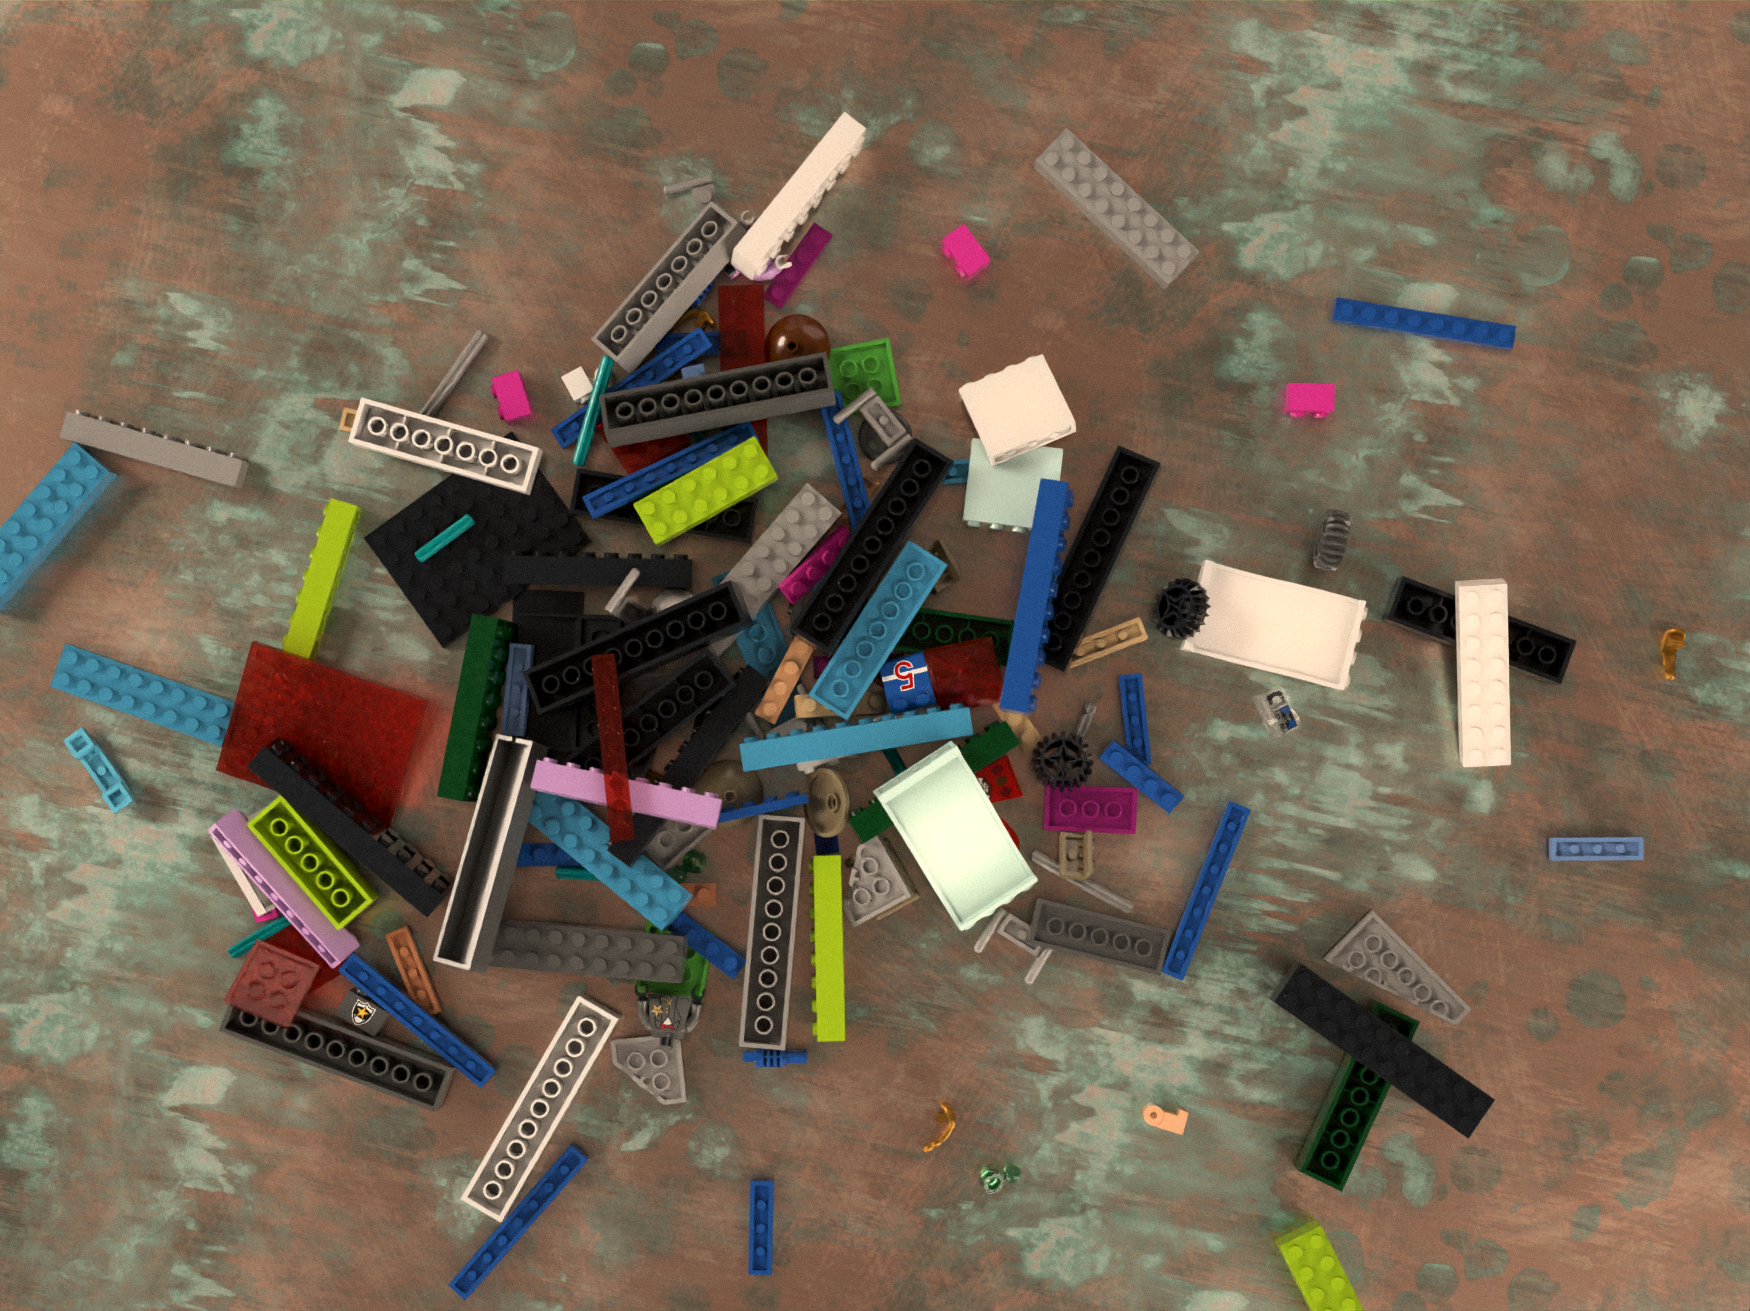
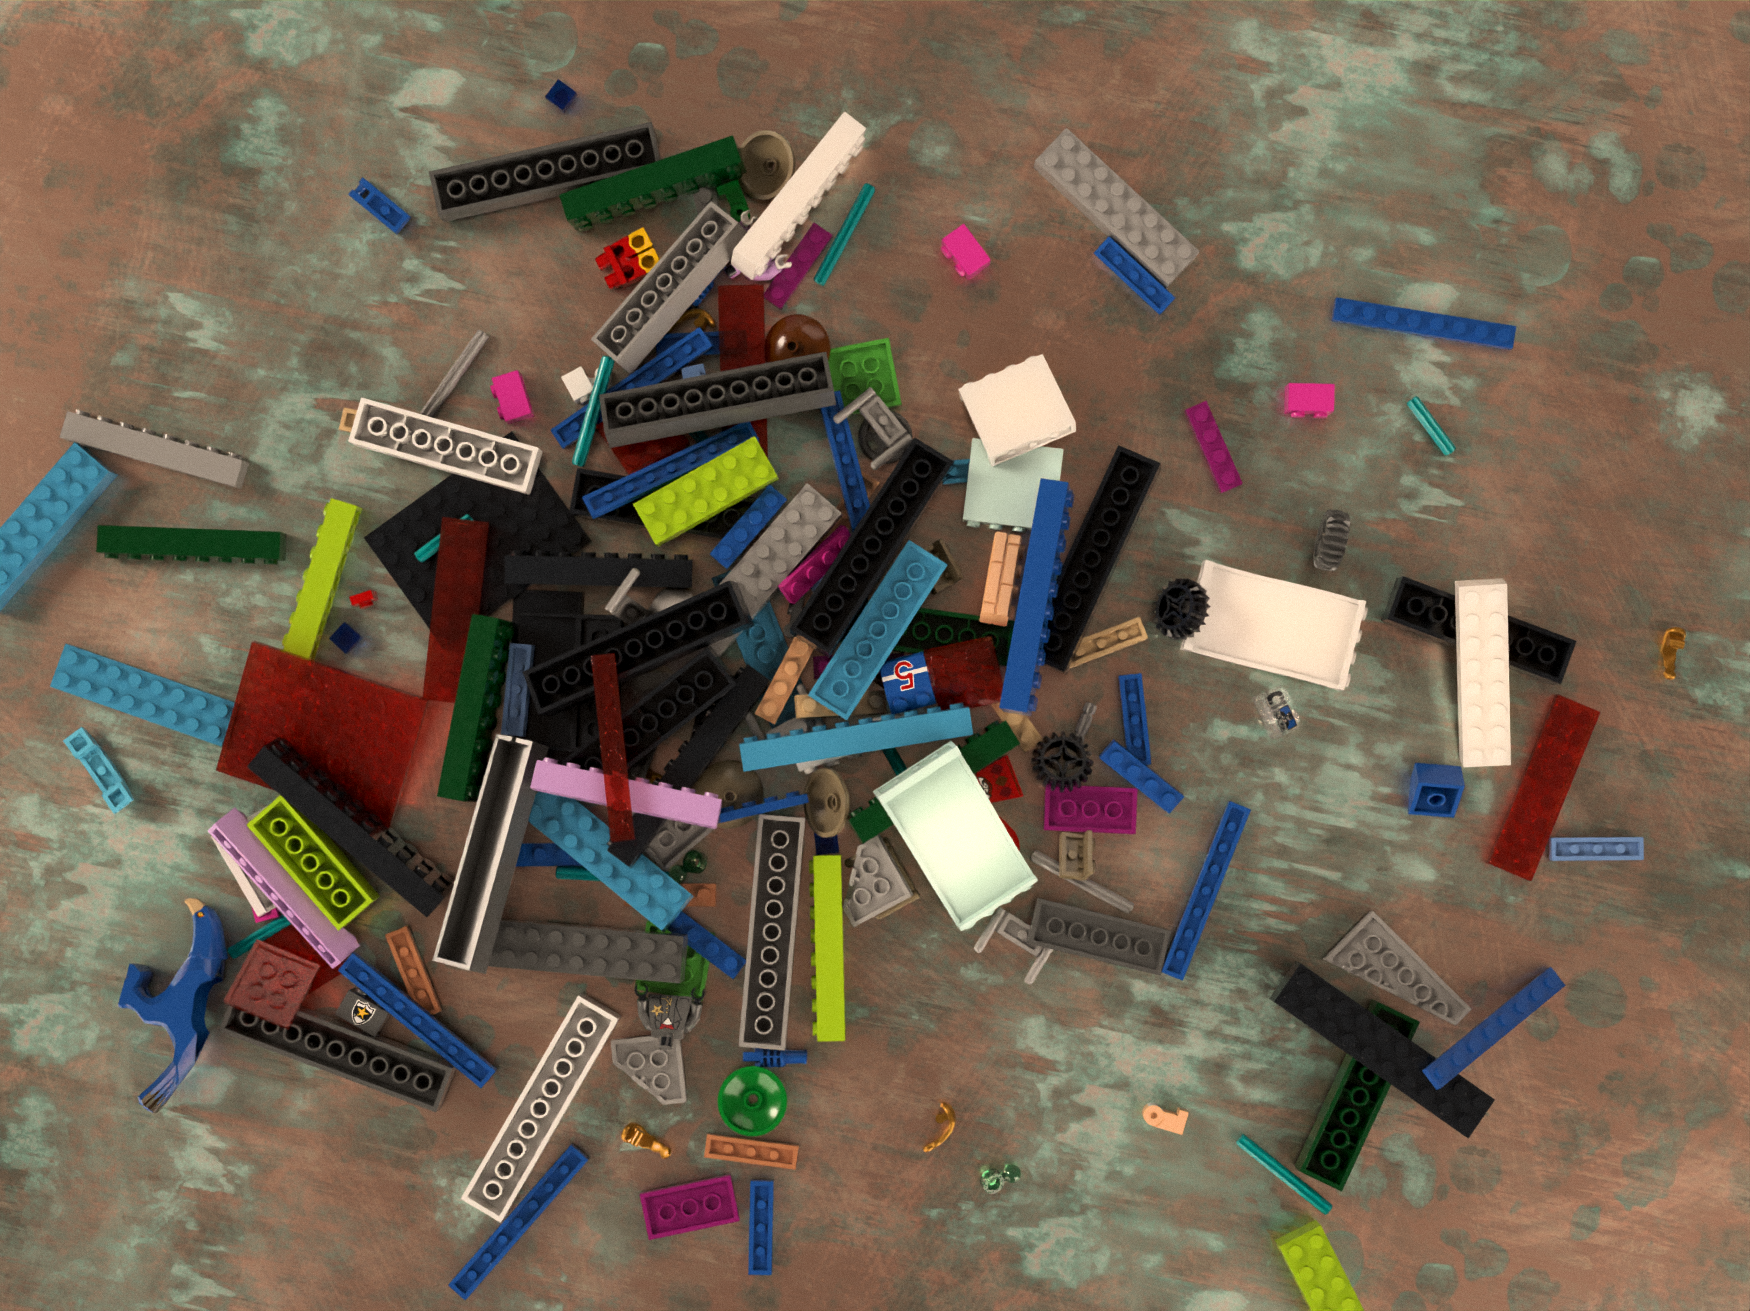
none -> dark green brick [96,525,287,565]
none -> blue animal [118,898,228,1113]
none -> clear blue plate [329,622,363,654]
none -> blue plate [348,177,411,235]
none -> red plate [349,590,379,609]
none -> clear red plate [422,517,490,703]
none -> dark grey brick [429,122,661,222]
none -> clear blue plate [545,79,577,113]
none -> dark green brick [559,135,747,231]
none -> red hips [595,227,660,290]
none -> pearl gold piece [621,1122,671,1159]
none -> magenta plate [640,1174,740,1240]
none -> nougat plate [704,1133,799,1170]
none -> blue plate [710,485,788,570]
none -> green leg [716,179,751,223]
none -> green dish [718,1066,787,1136]
none -> dark tan dish [737,130,796,200]
none -> teal axle [814,183,875,286]
none -> light nougat brick [979,531,1025,627]
none -> blue plate [1094,236,1176,315]
none -> magenta plate [1185,401,1243,493]
none -> teal axle [1236,1134,1333,1215]
none -> teal axle [1407,396,1456,456]
none -> blue slope [1408,763,1465,818]
none -> blue plate [1422,967,1566,1090]
none -> clear red plate [1486,694,1601,881]

